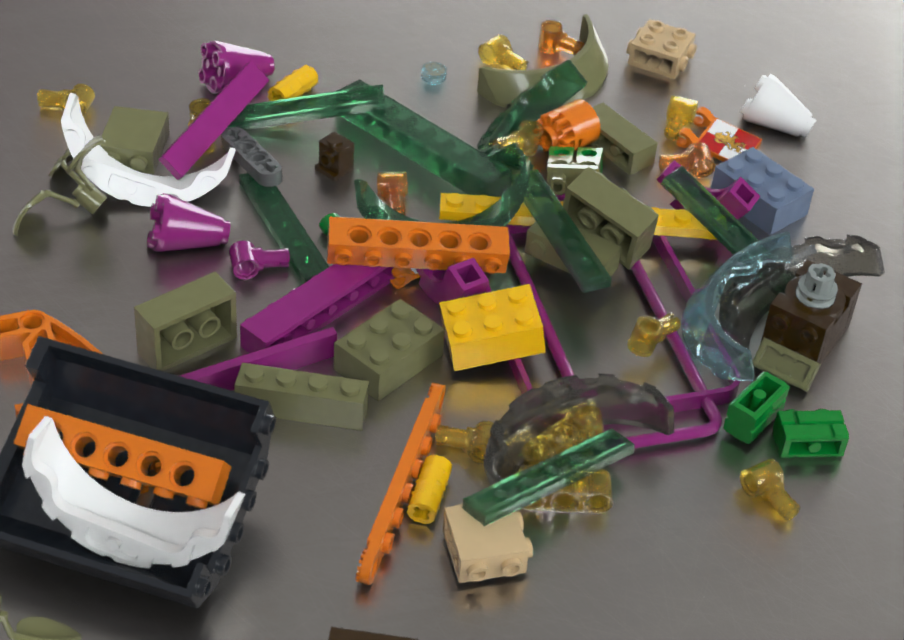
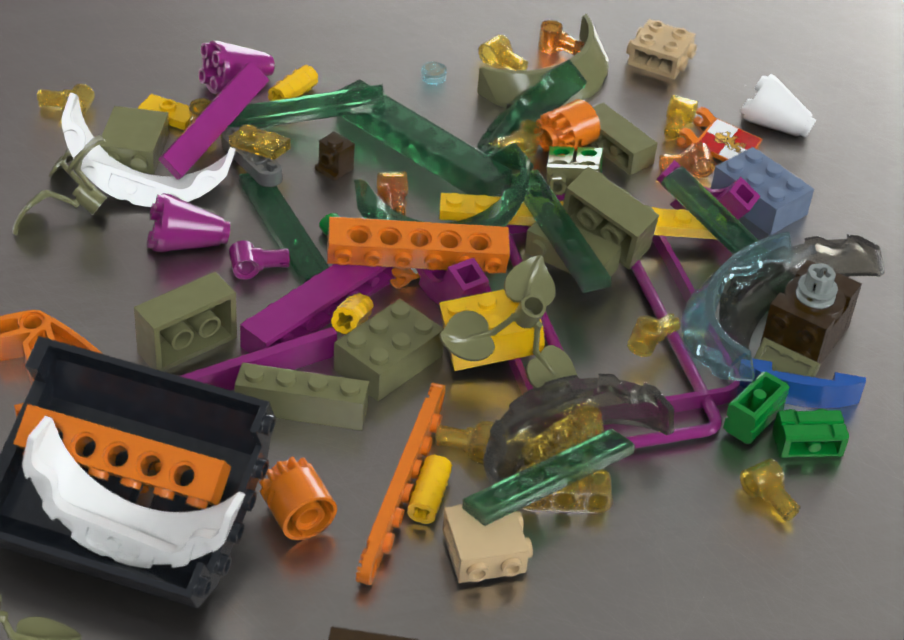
none -> yellow plate [138,94,199,130]
none -> clear yellow plate [229,125,291,160]
none -> orange gear [259,456,337,540]
none -> yellow axle [331,293,374,334]
none -> olive plant [439,255,579,395]
none -> blue slope [738,357,866,408]

